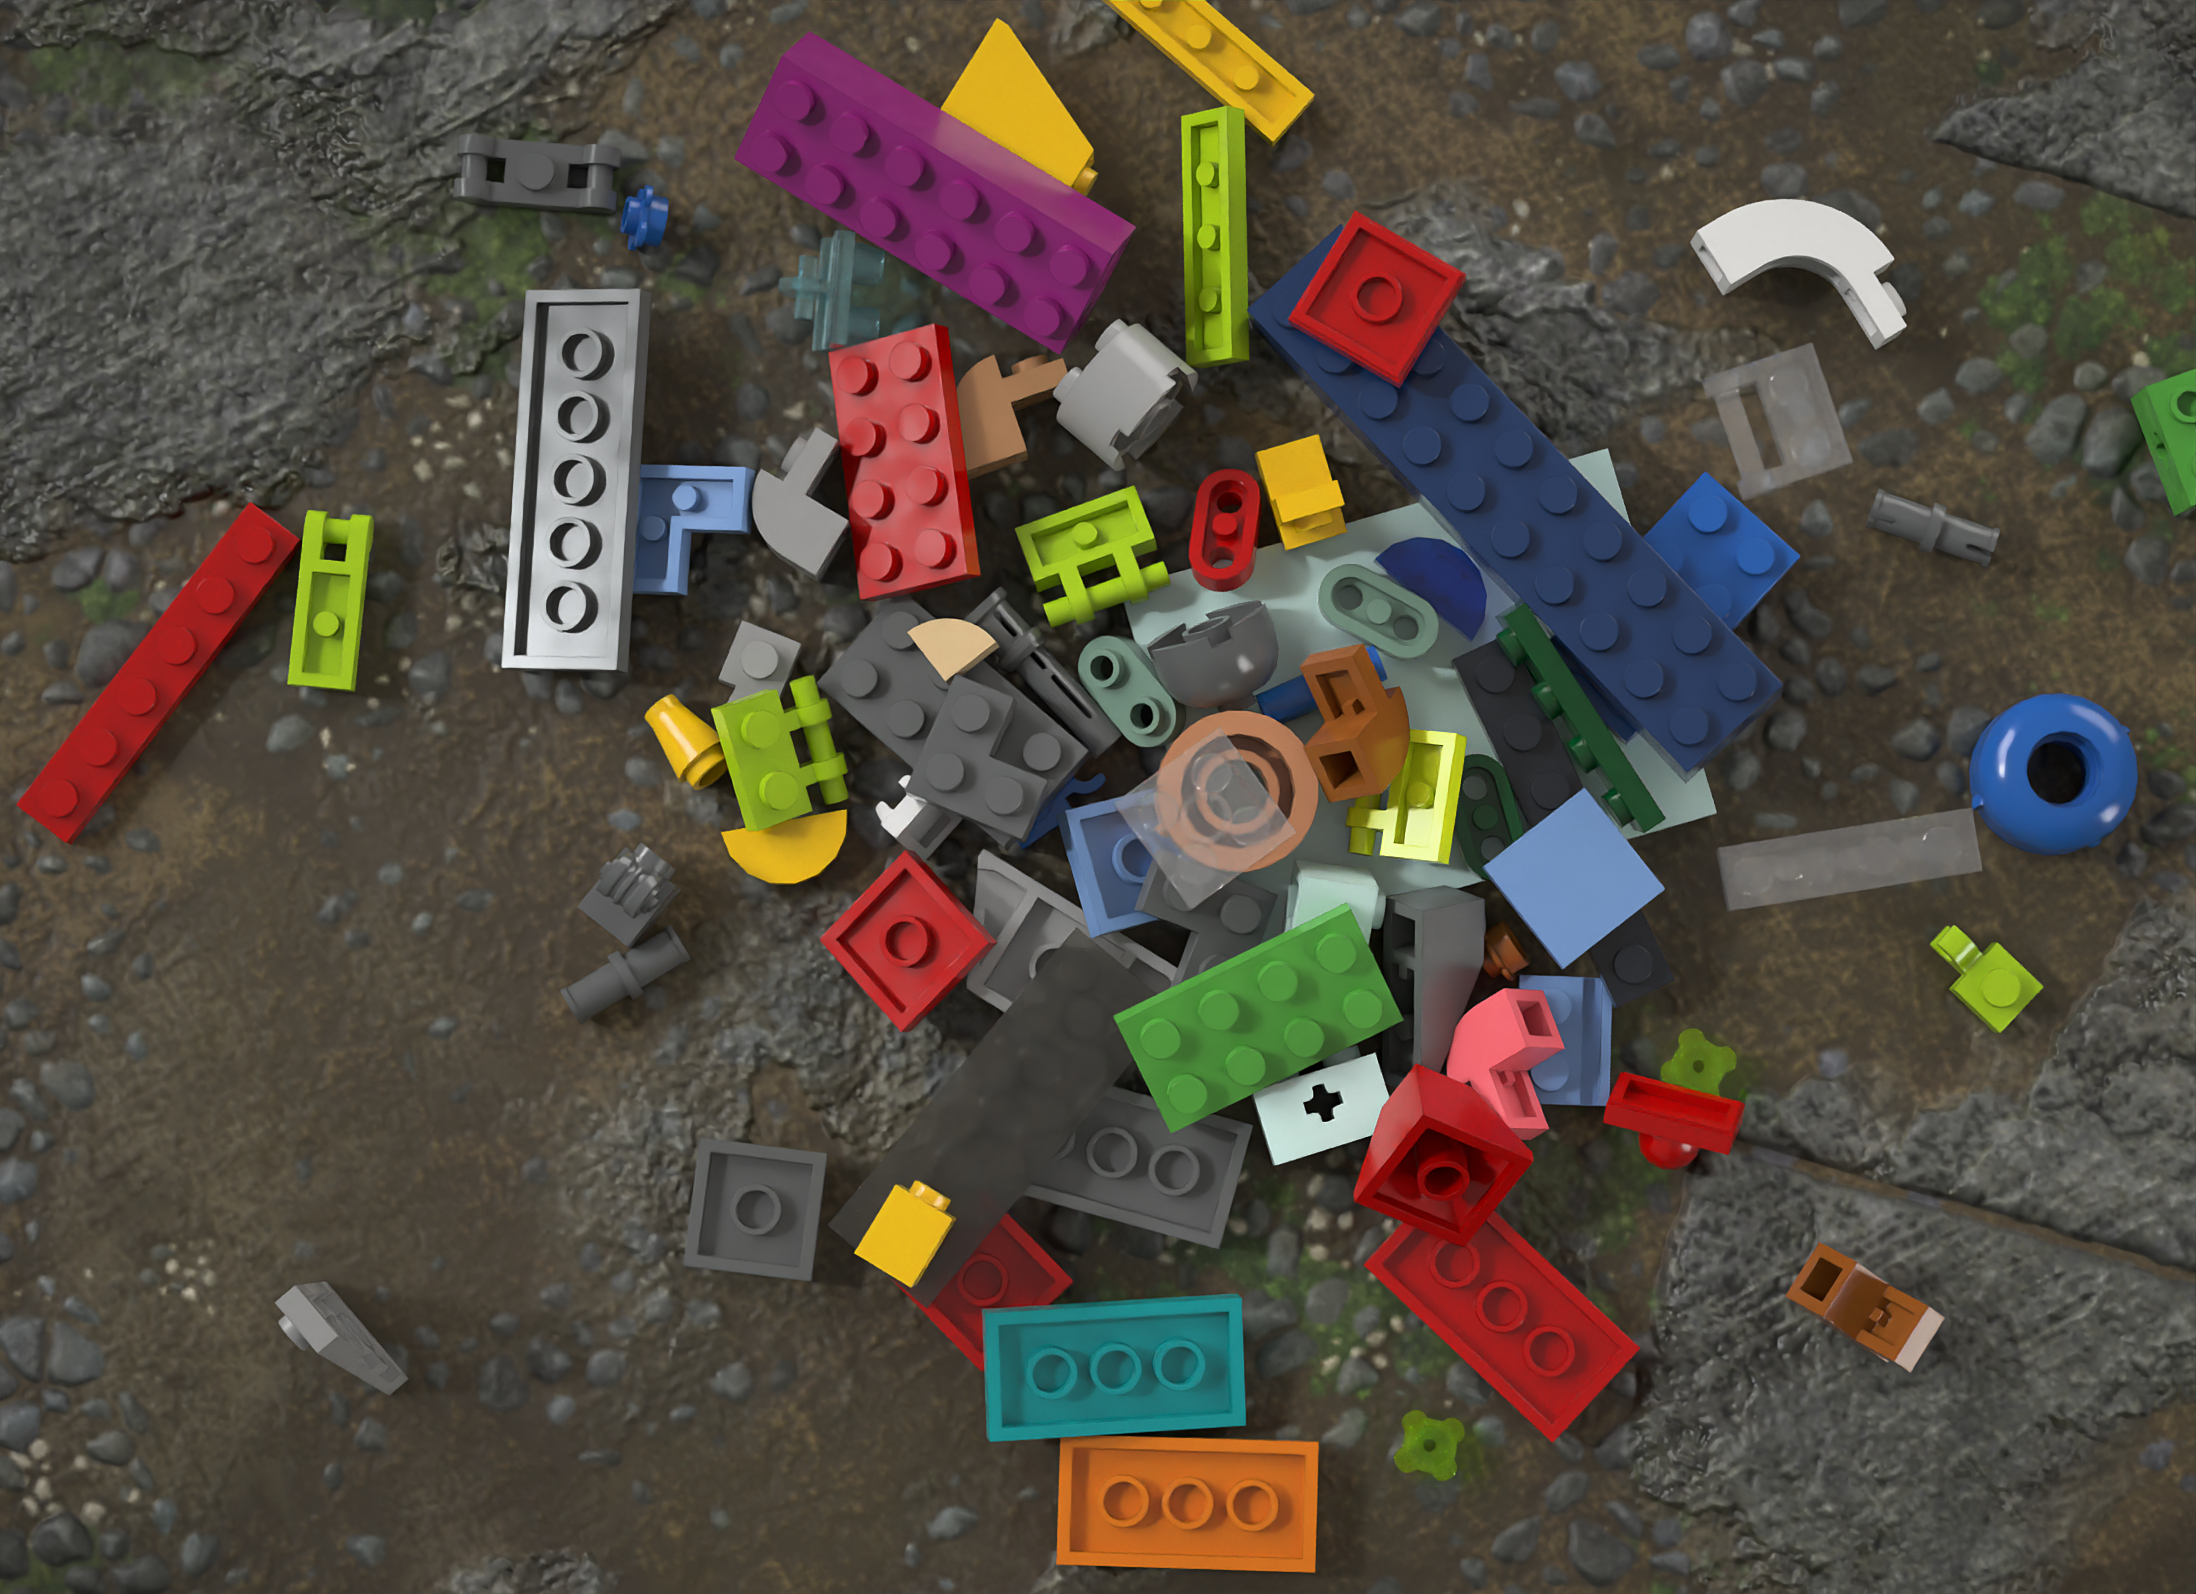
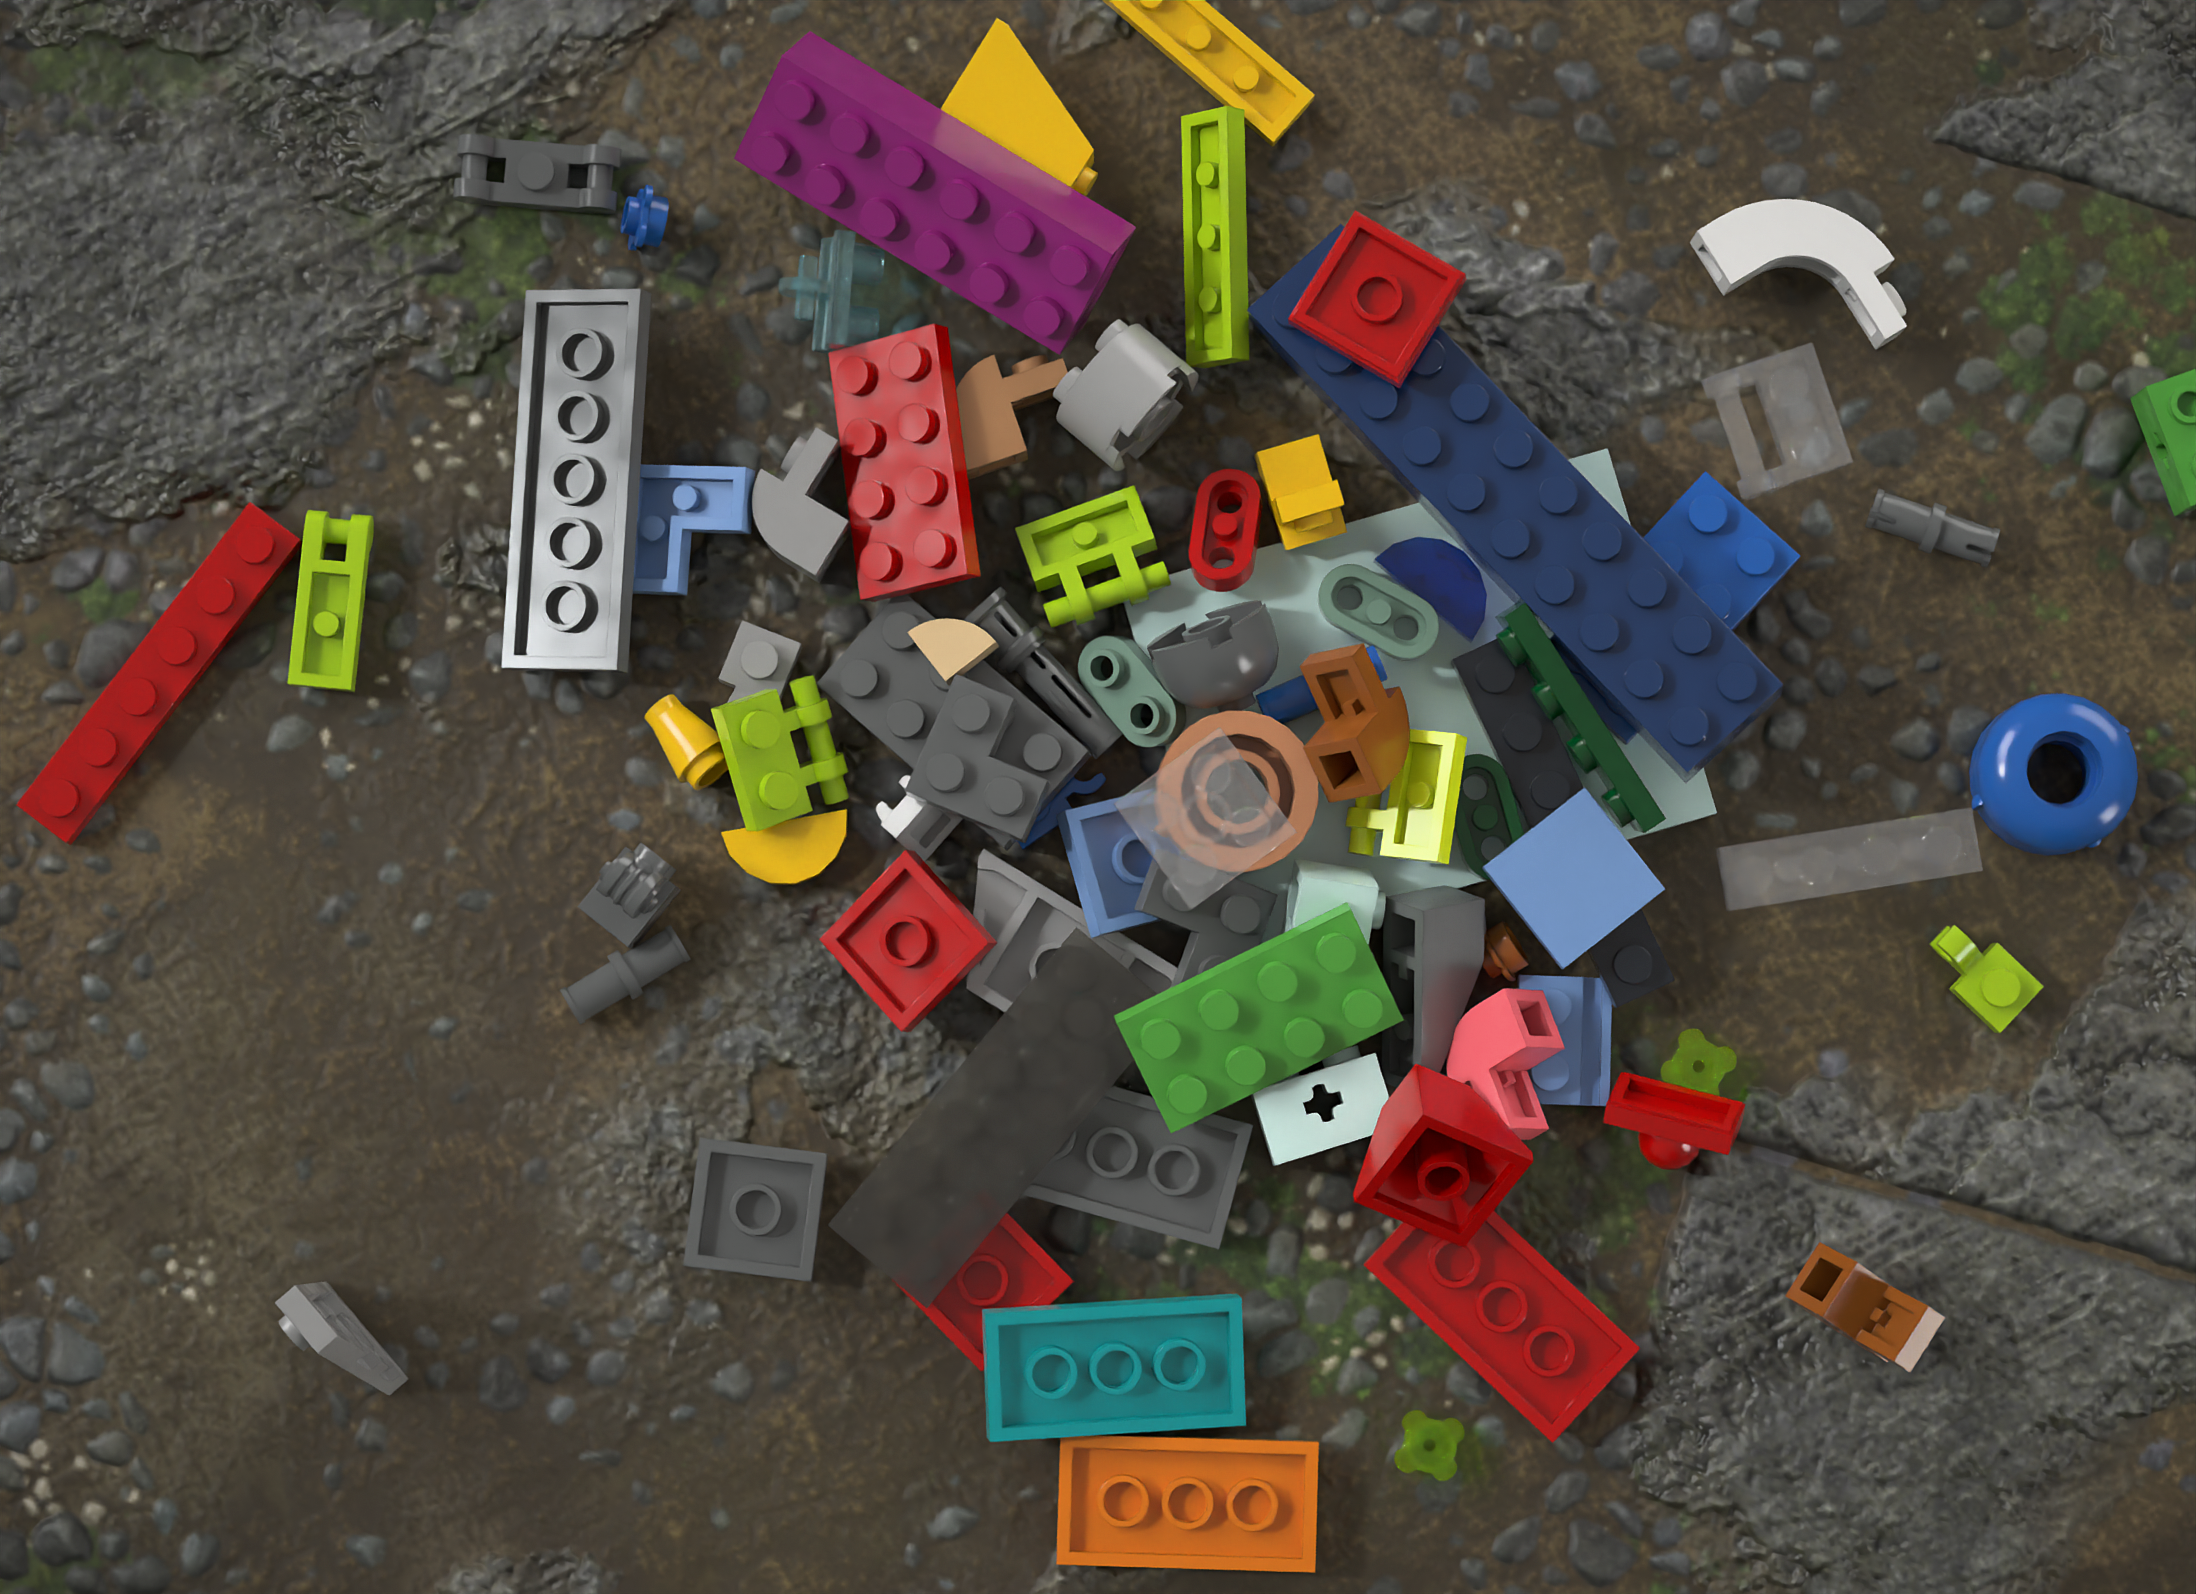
yellow brick [854,1180,957,1288] -> none

